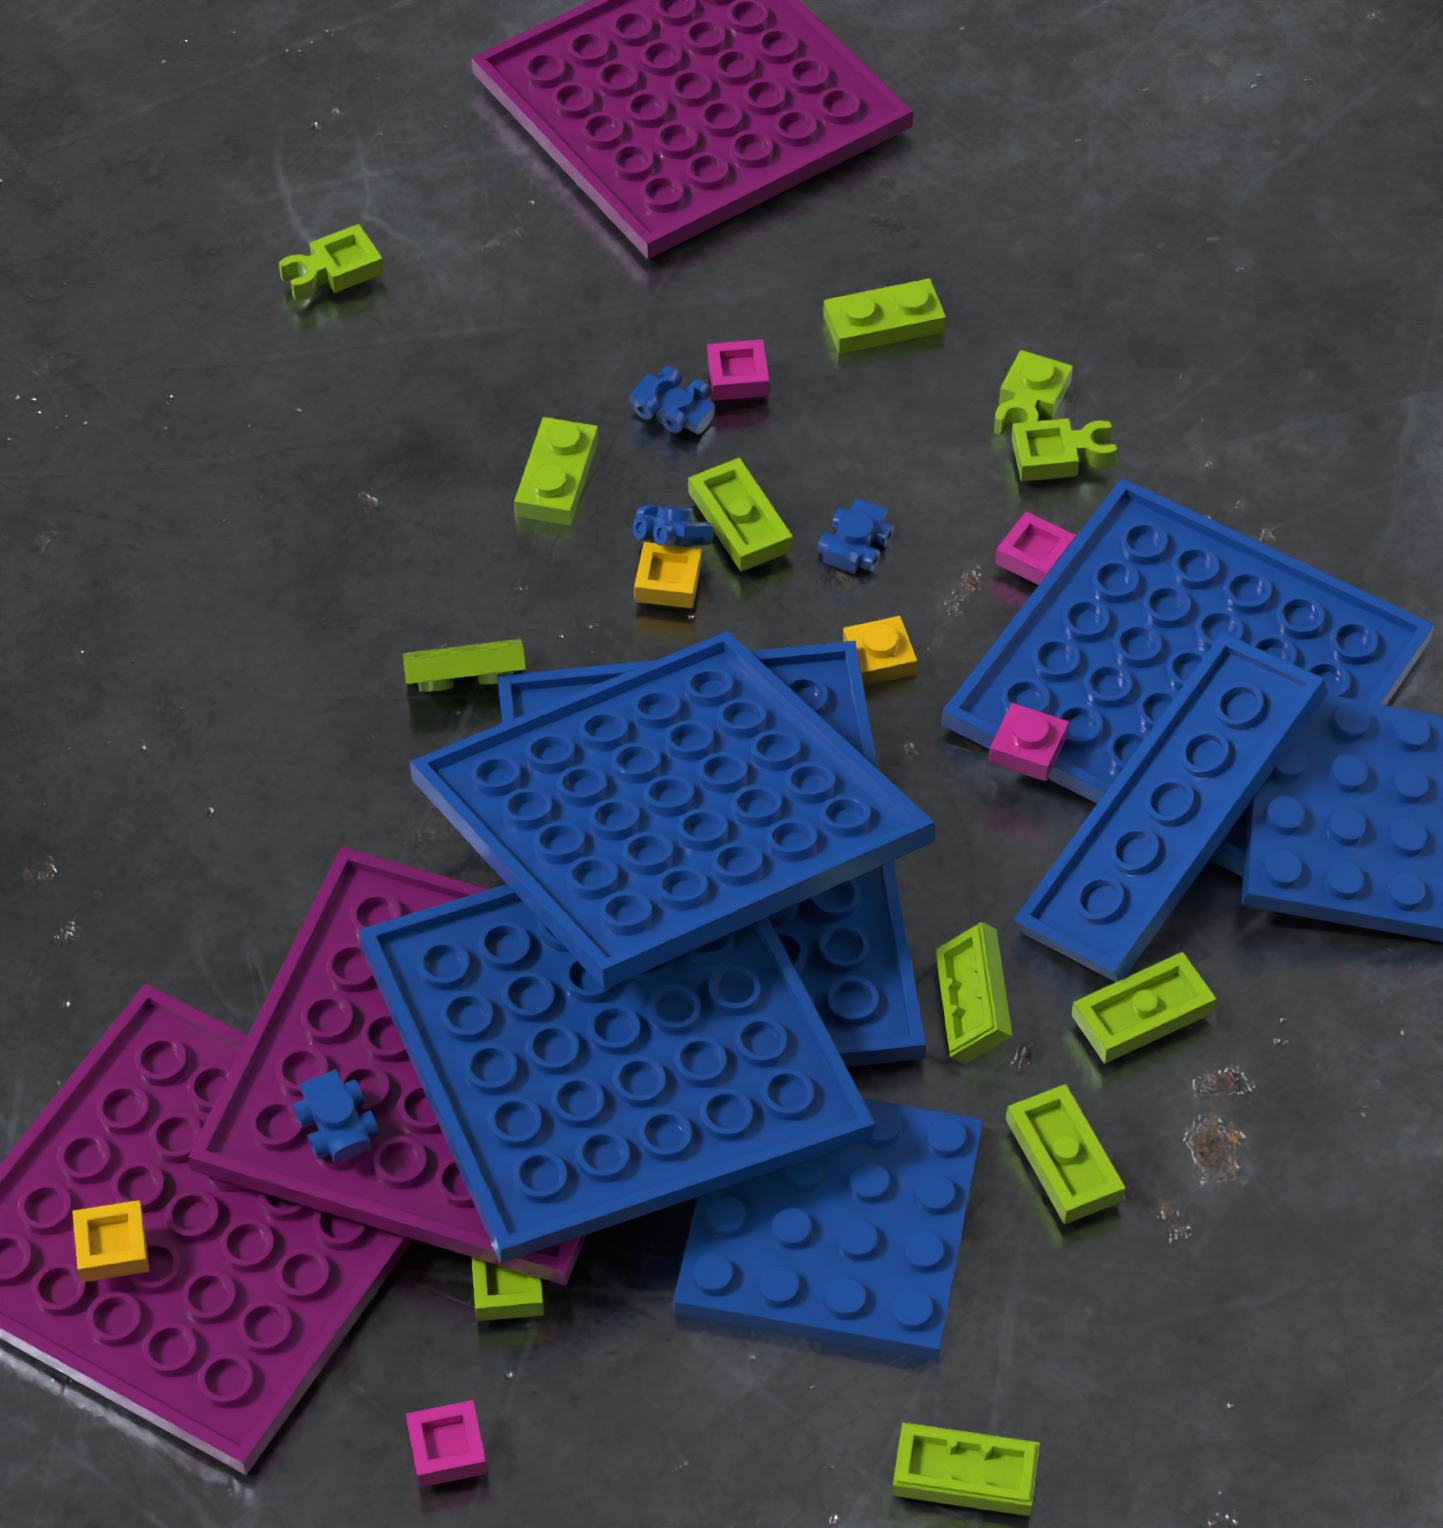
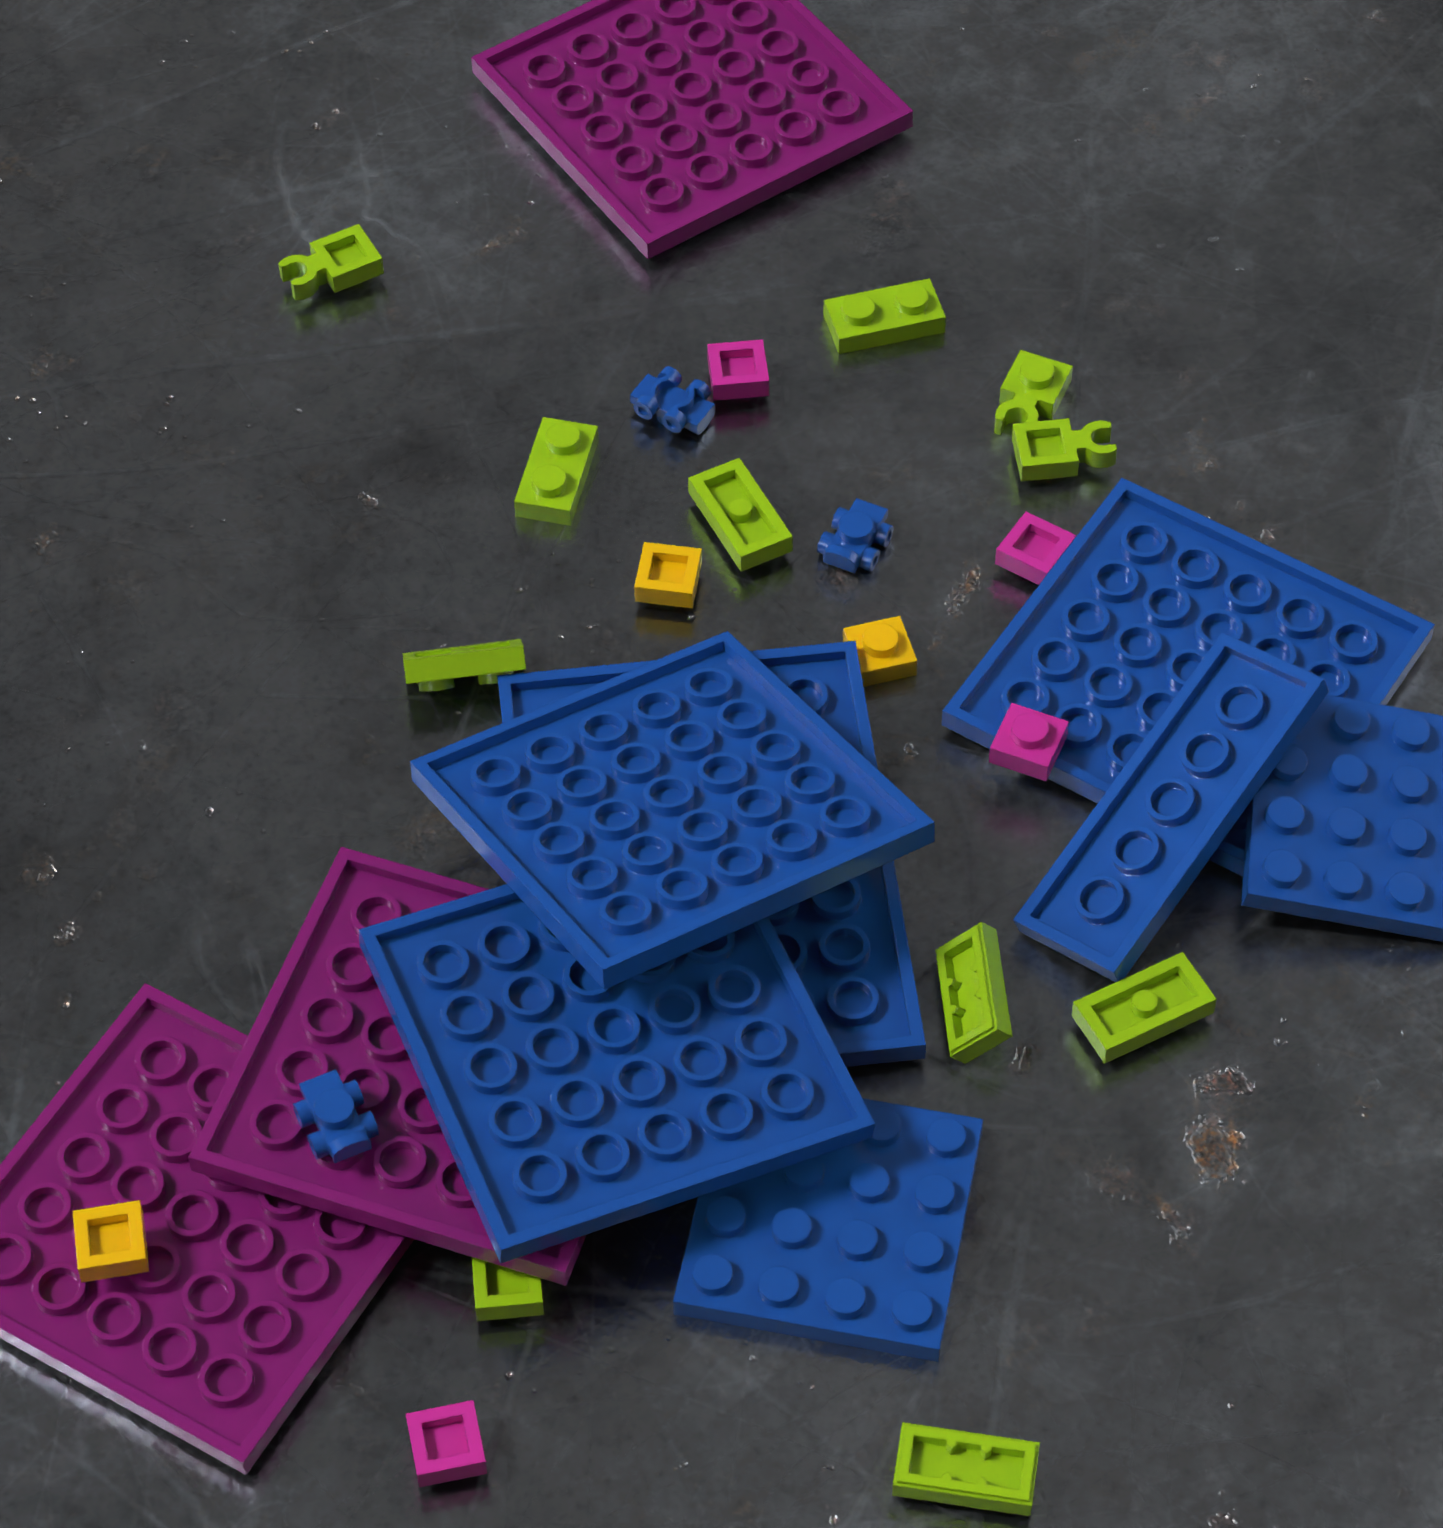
blue piece [633,504,714,545] -> none
lime plate [1006,1084,1126,1225] -> none

